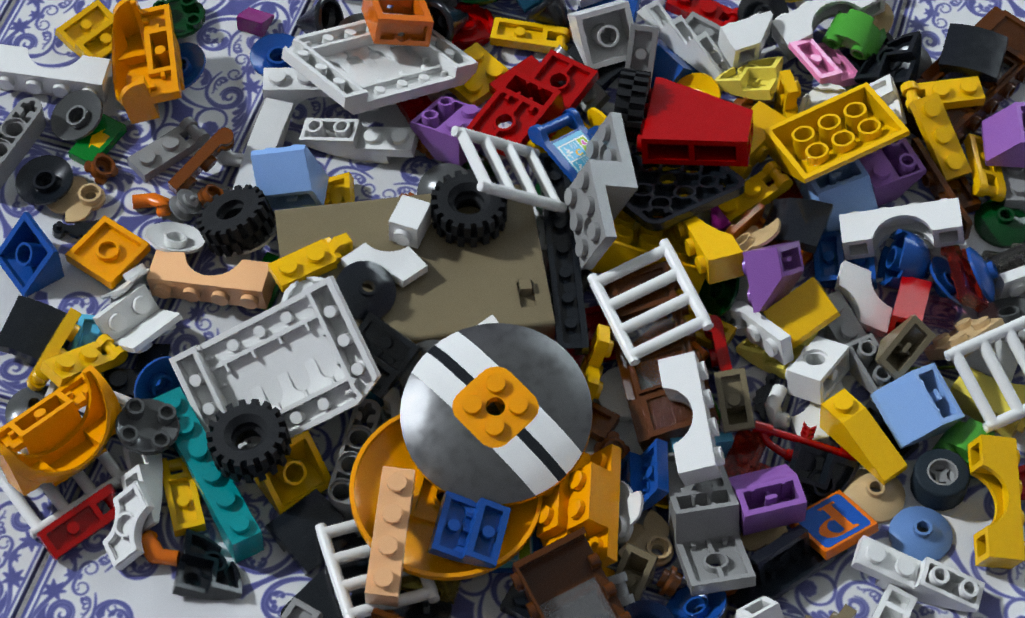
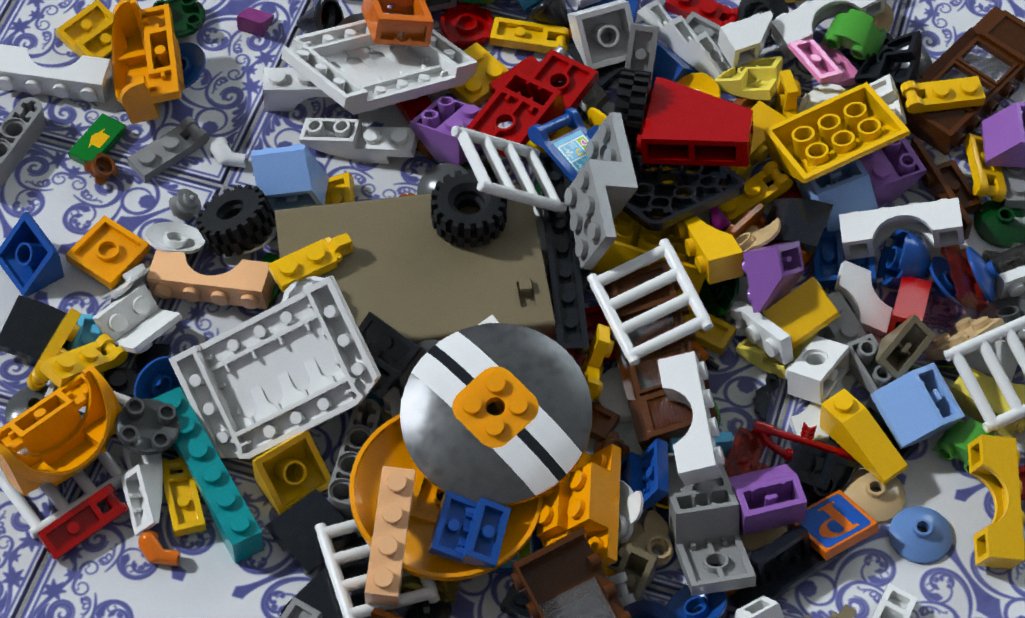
black dish [15,155,74,205] -> none
tan plate [47,176,106,223] -> none
dark grey dish [51,90,103,142] -> none
black piece [52,220,99,239] -> none
white tile [102,480,155,571] -> none
orange arm [132,193,172,217] -> none
dark orange plate [168,127,234,196] -> none
black brick [172,529,242,600] -> none
dark orange plate [197,184,224,208] -> none
black tyre [206,399,292,484] -> none
white slope [233,97,295,190] -> none
blue dish [250,33,295,76] -> none
black dish [336,261,396,321] -> none
white tile [341,242,428,288] -> none
white brick [389,195,431,249] -> none
black hat [427,0,469,42] -> none
dark orange plate [655,566,683,597] -> none
red plate [704,315,732,385] -> none
dark tan slope [714,367,755,434] -> none
white arm [764,384,791,429] -> none
white slope [851,535,985,613] -> none
yellow plate [909,92,972,182] -> none
black wheel [910,449,970,511] -> none
black slope [938,23,1009,83] -> none

